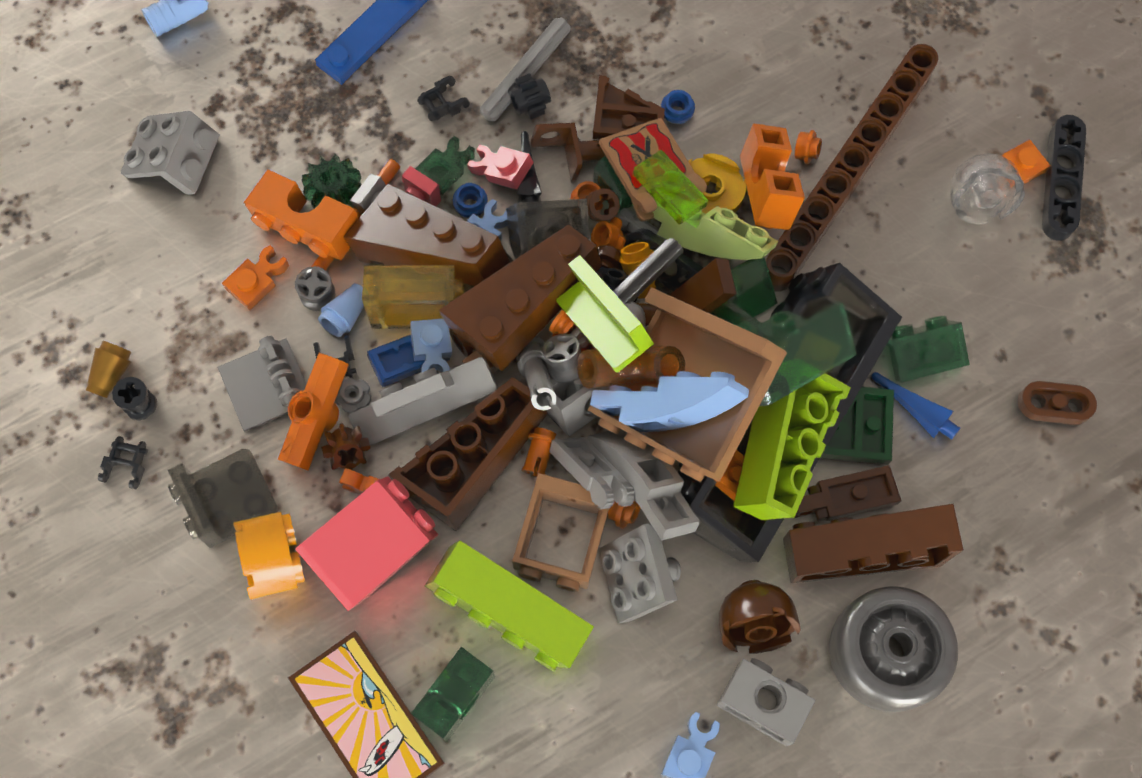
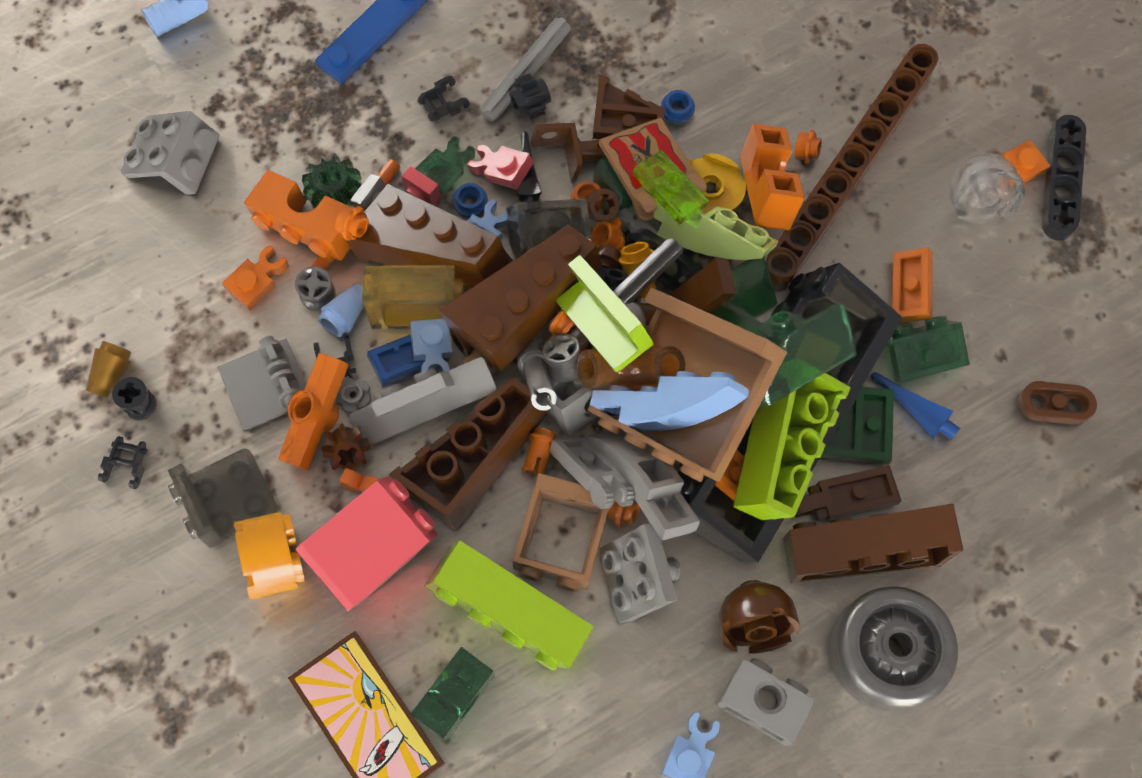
none -> orange plate [335,205,369,241]
none -> orange plate [892,247,933,323]

